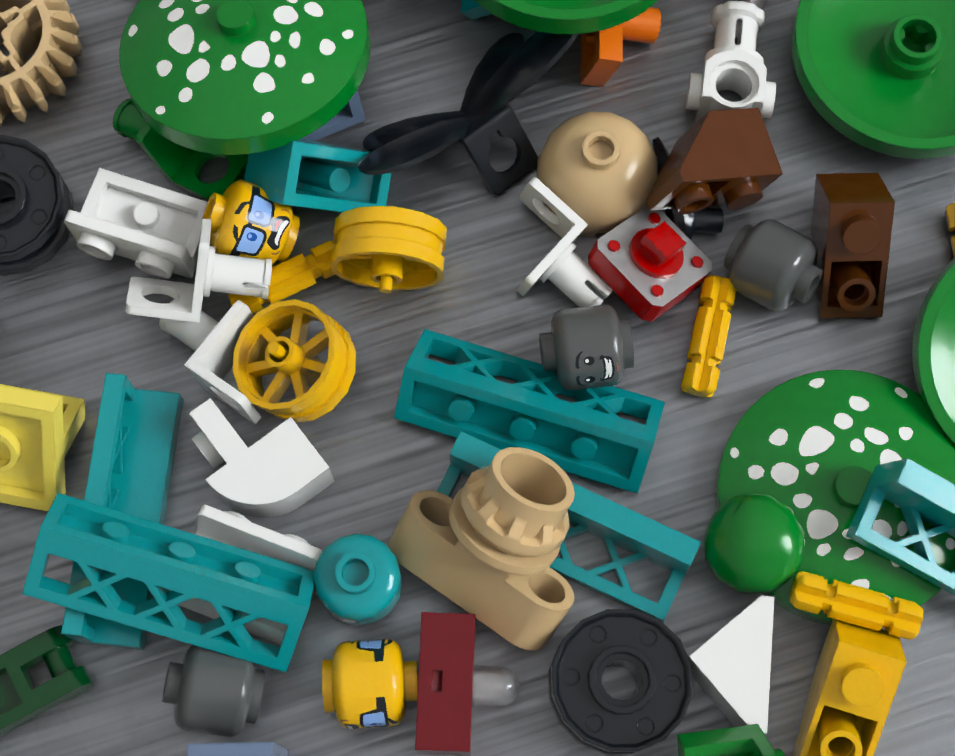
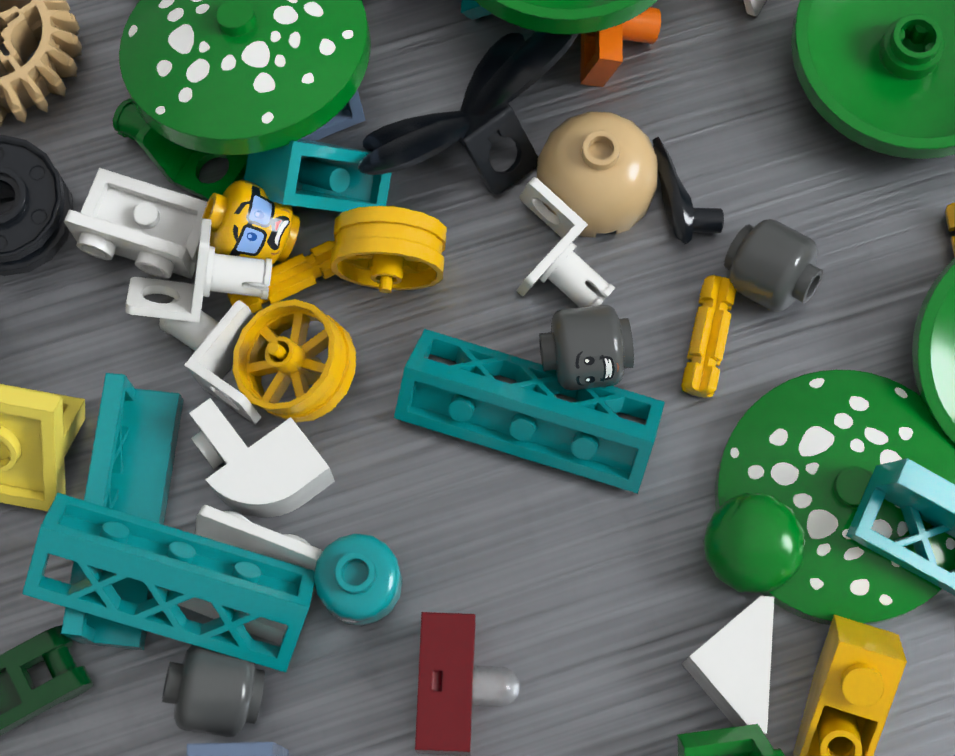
yellow head [322,639,418,729] -> none
tan beam [388,447,575,650] -> none
teal fence [437,431,701,622] -> none
black wheel [548,609,693,754] -> none
piece [588,206,712,322] -> none
reddish brown slope [646,108,783,214] -> none
white connector [685,1,776,122] -> none
yellow axle [790,571,924,640] -> none
reddish brown slope [811,173,895,318] -> none

